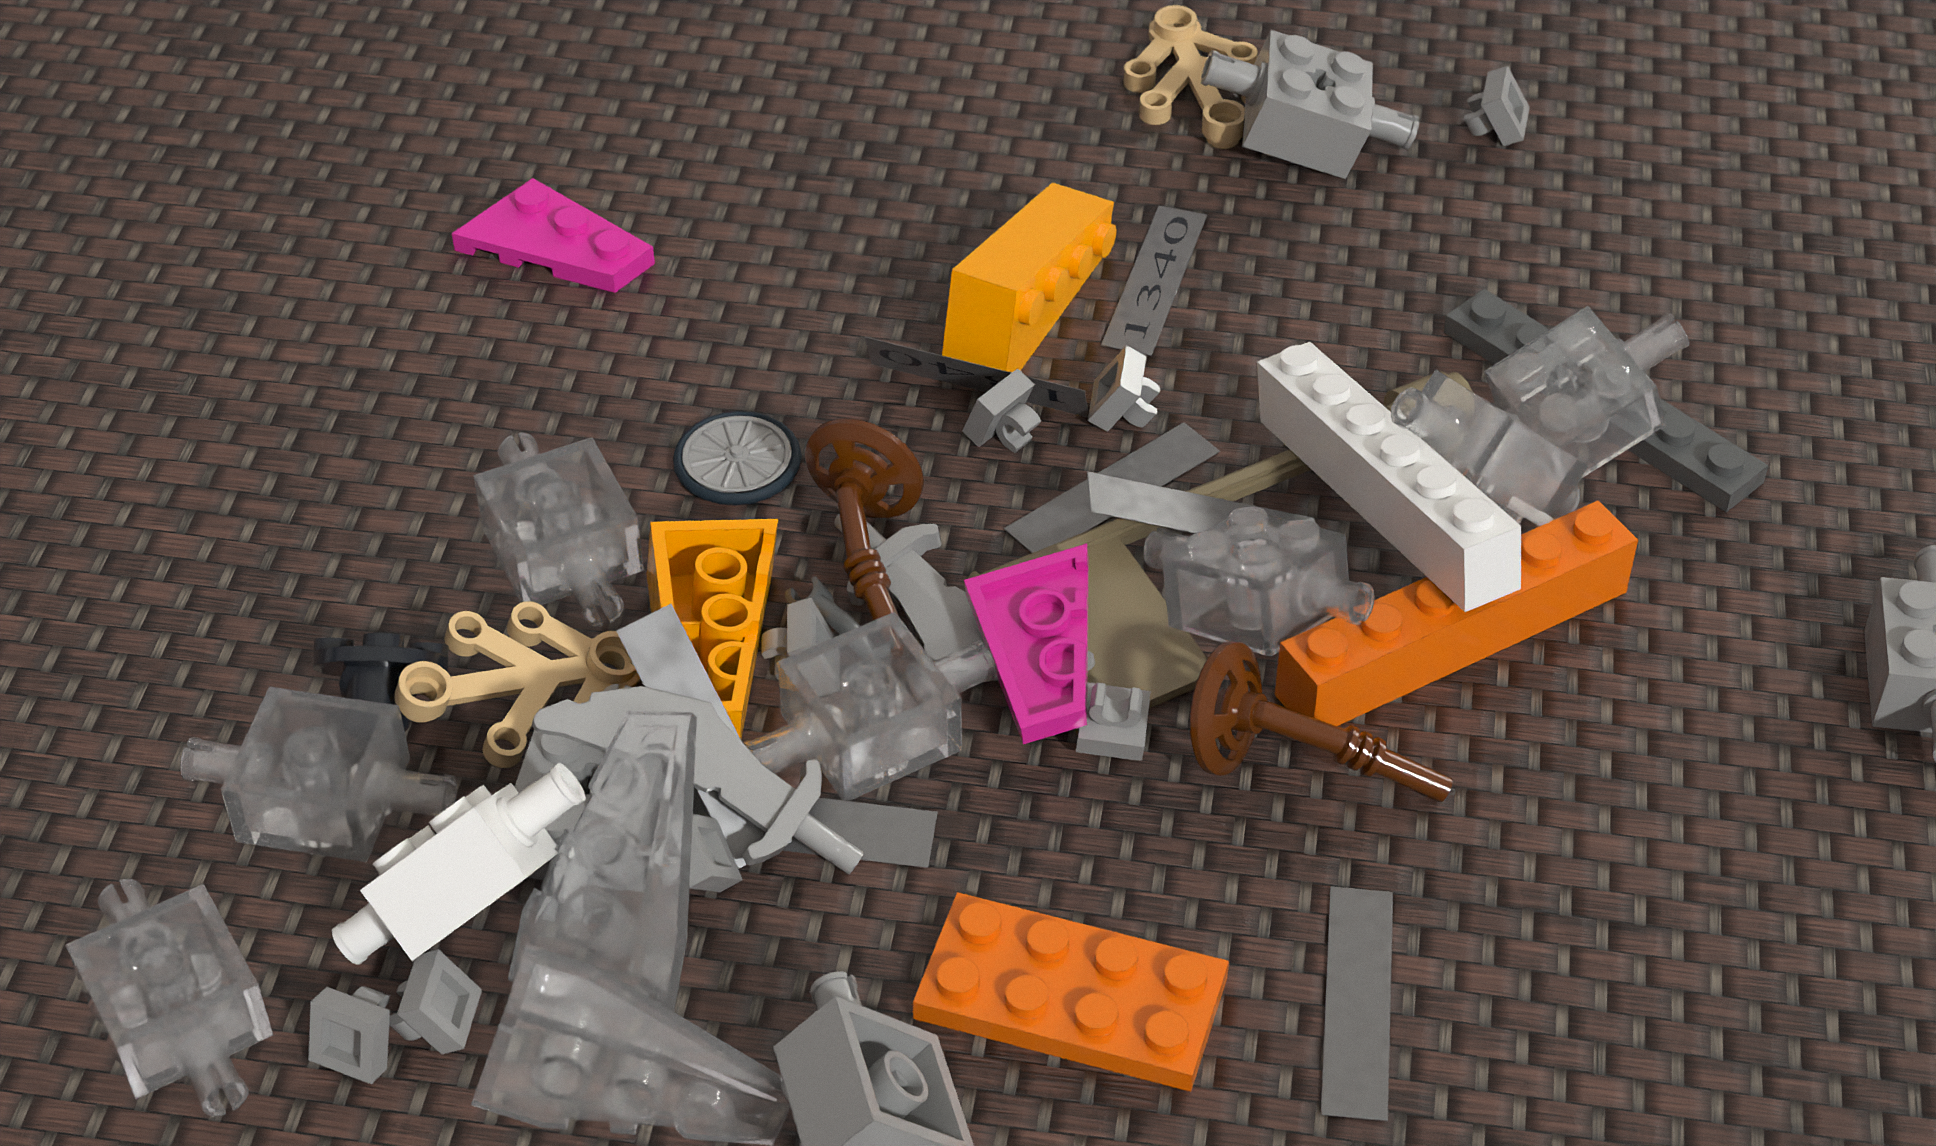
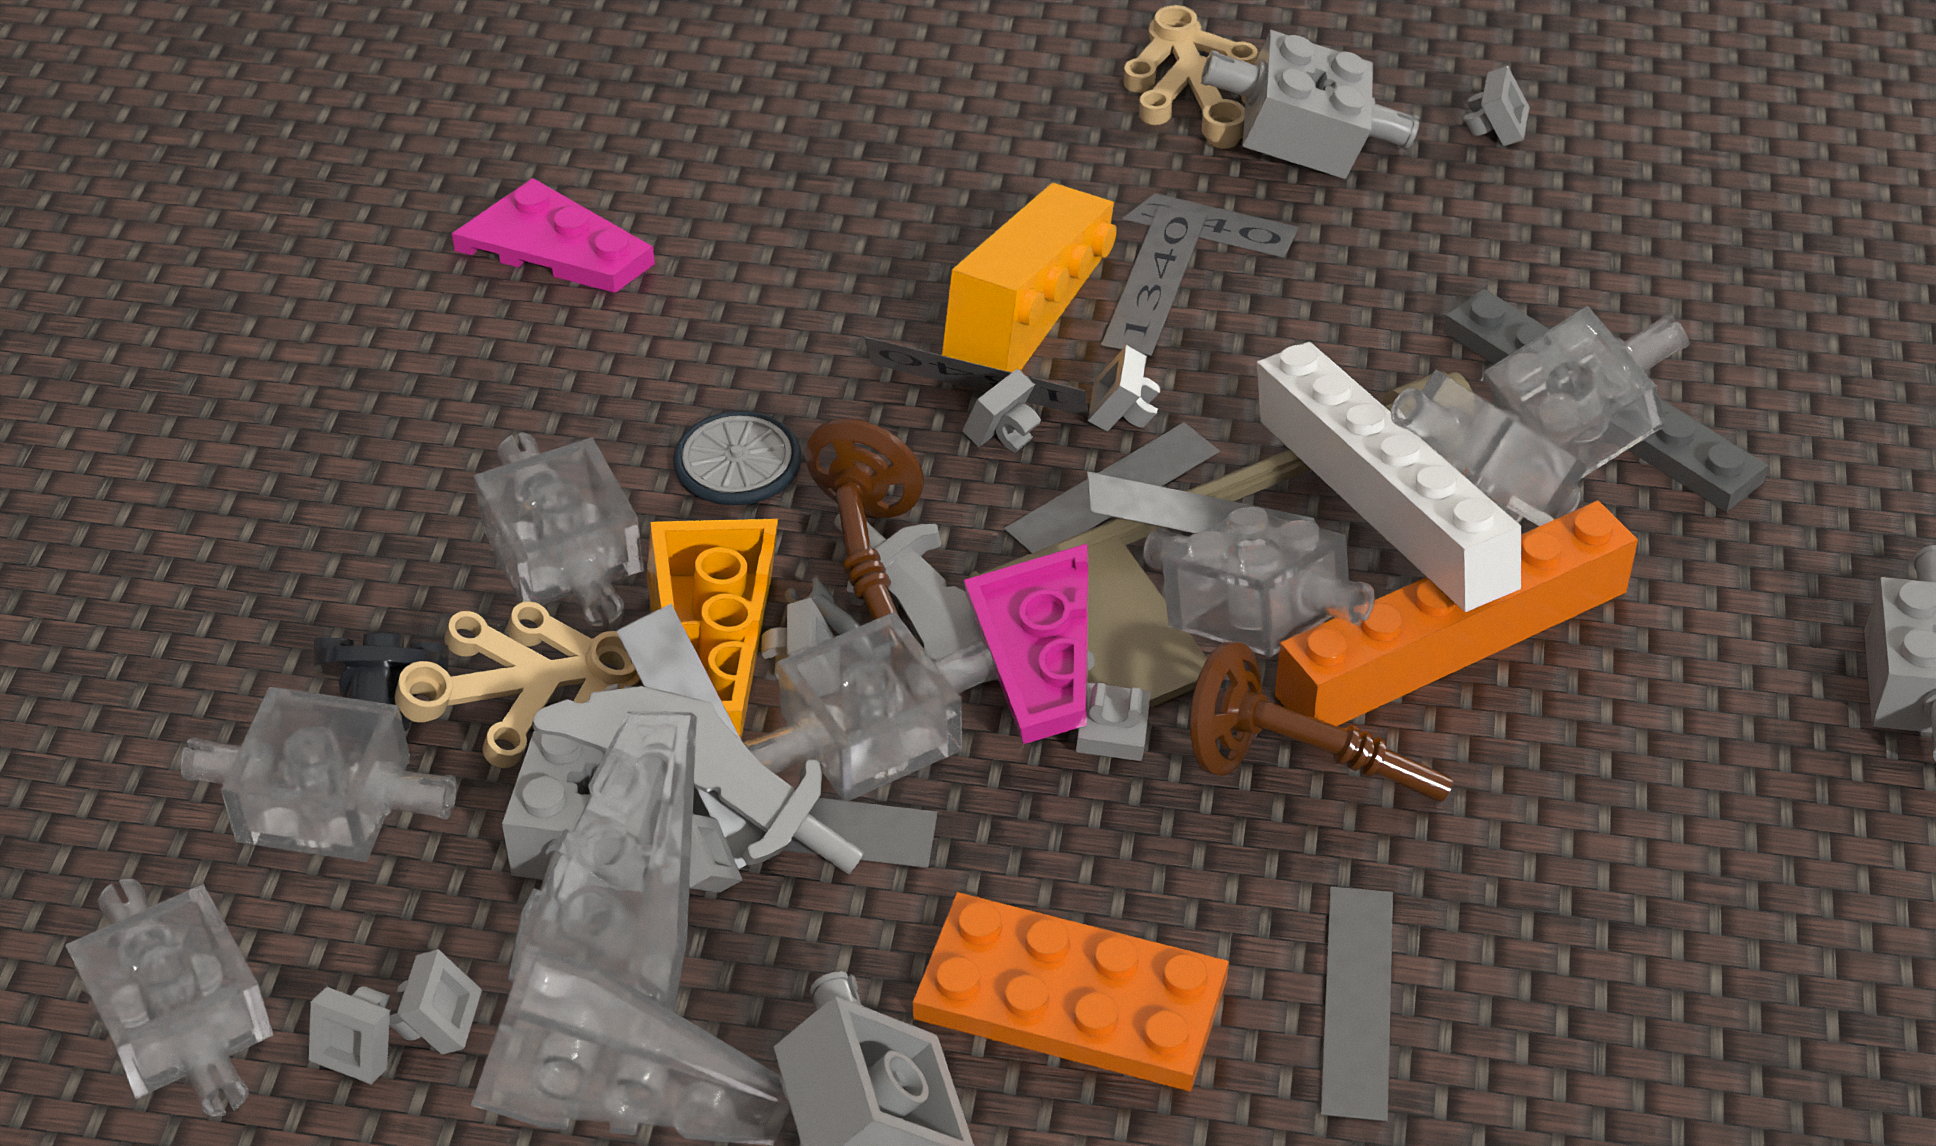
white brick [332,763,586,965] -> none
none -> flat silver sticker [1121,193,1299,258]

